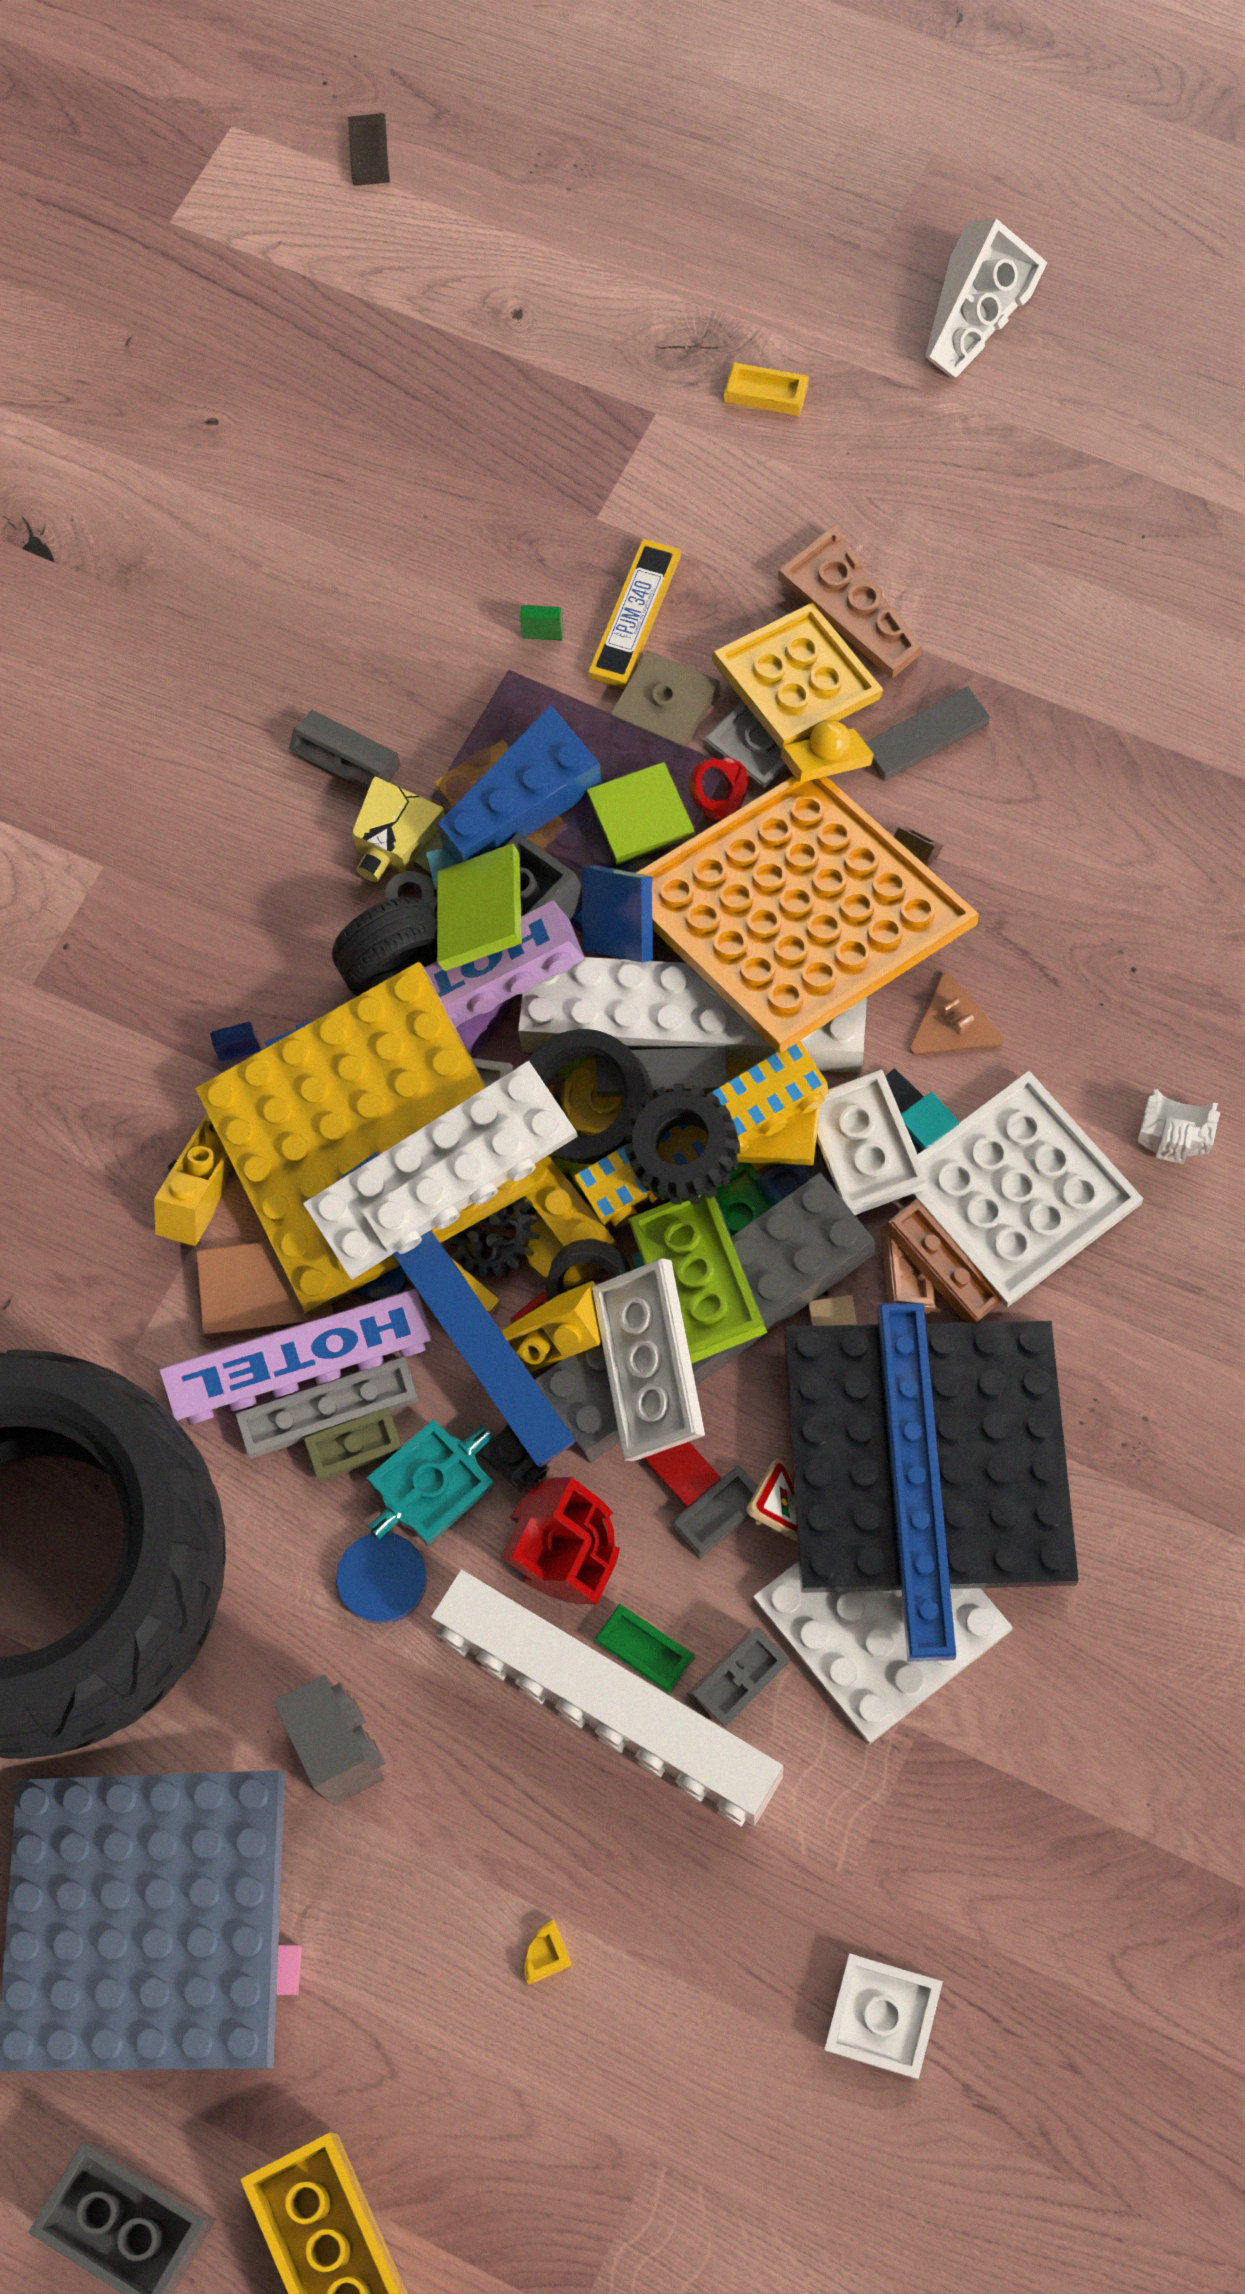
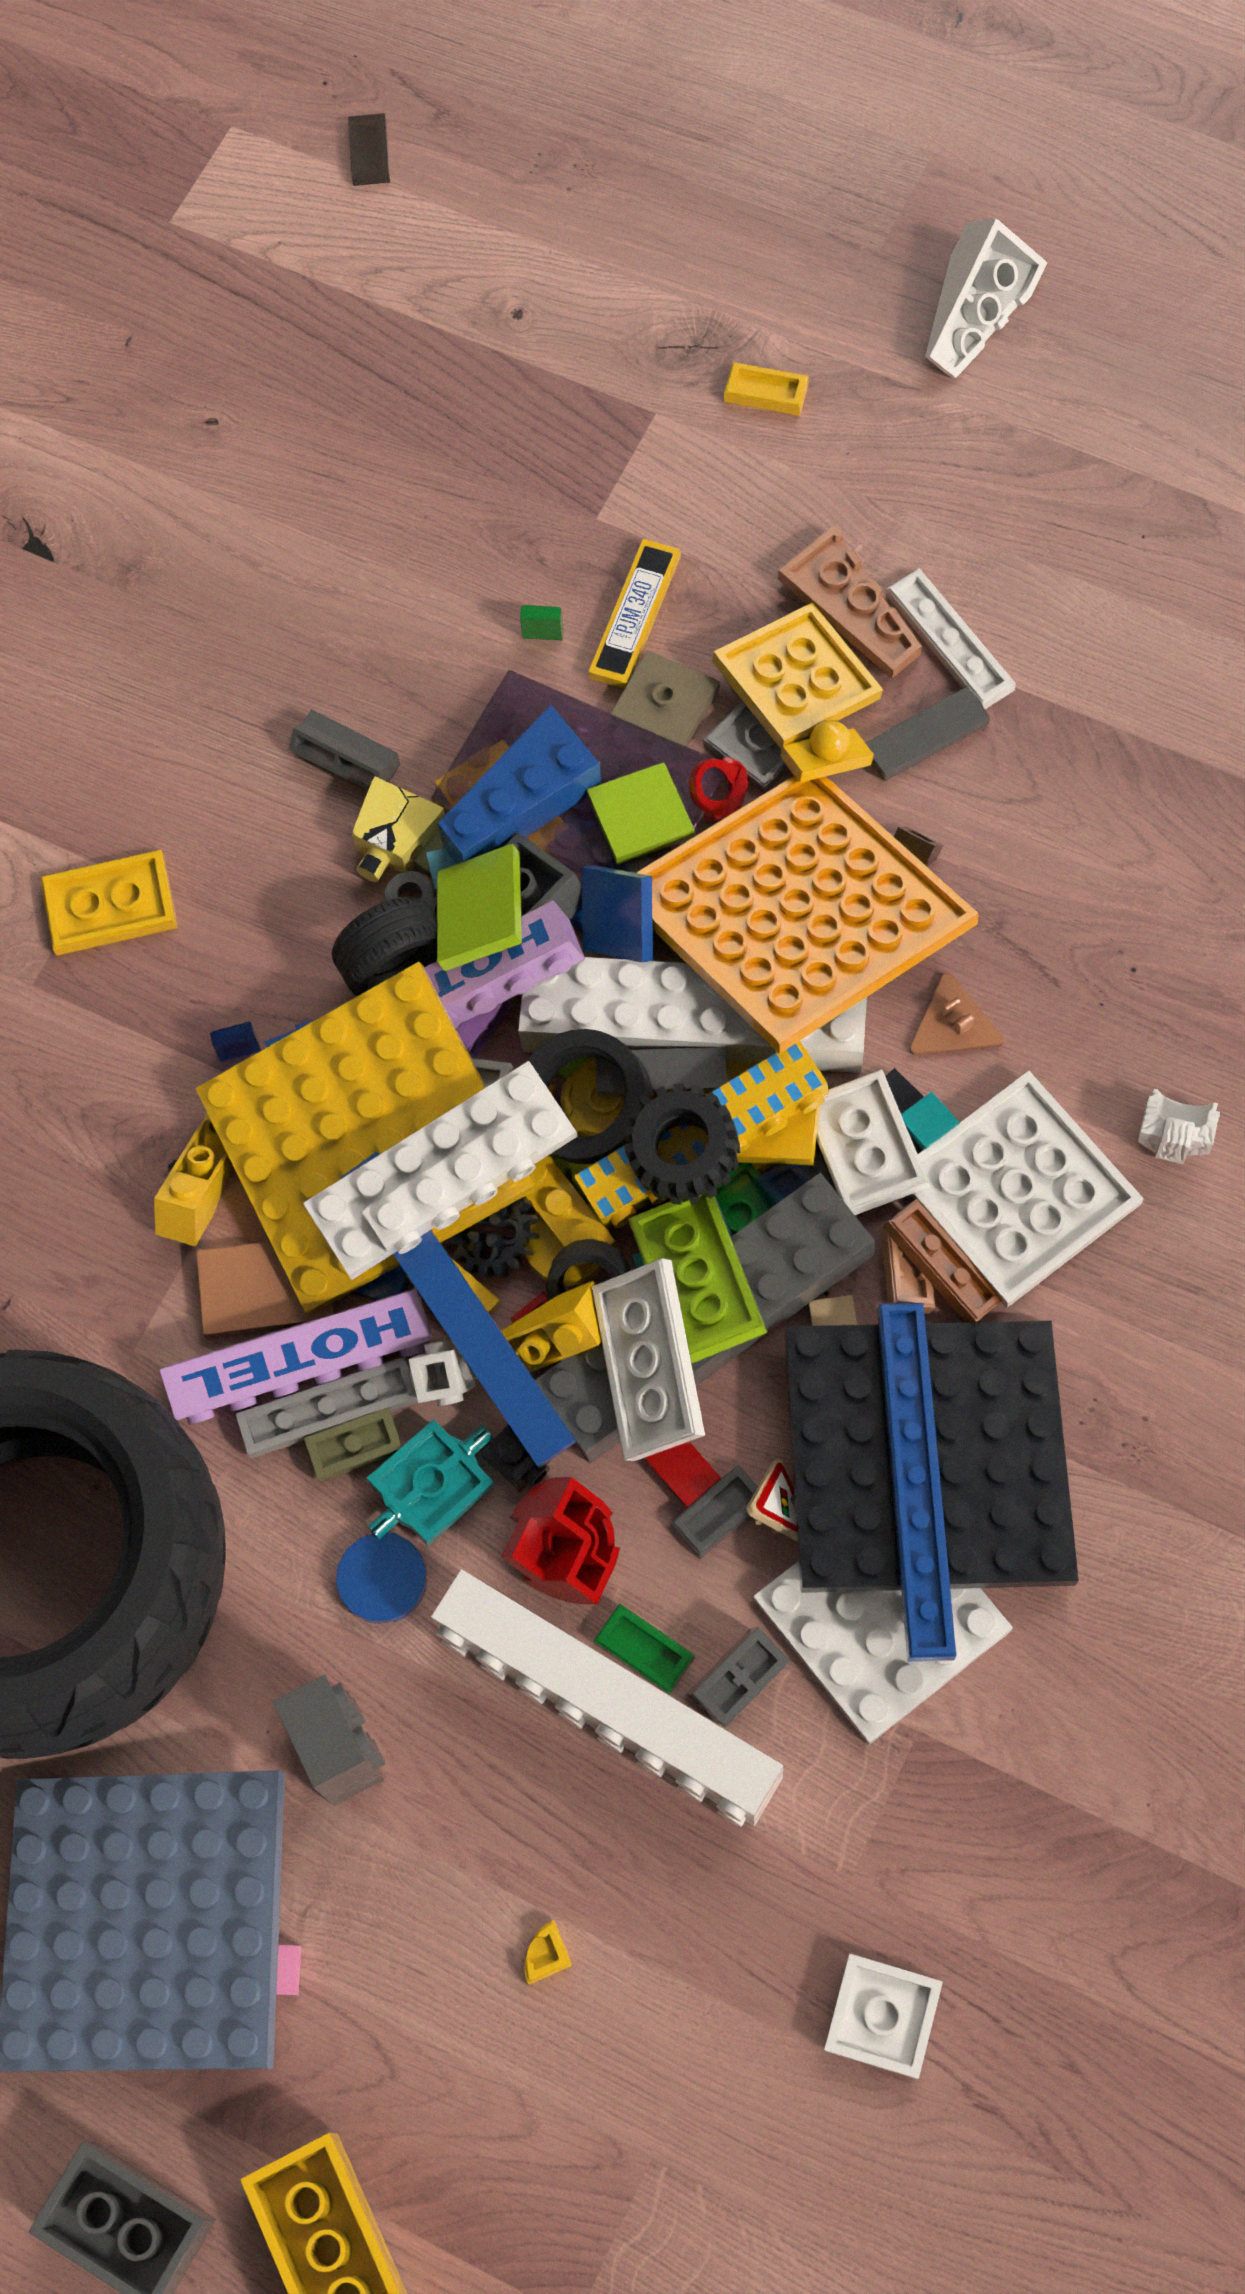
none -> yellow tile [40,850,178,956]
none -> white brick [408,1339,477,1406]
none -> white tile [886,568,1016,709]

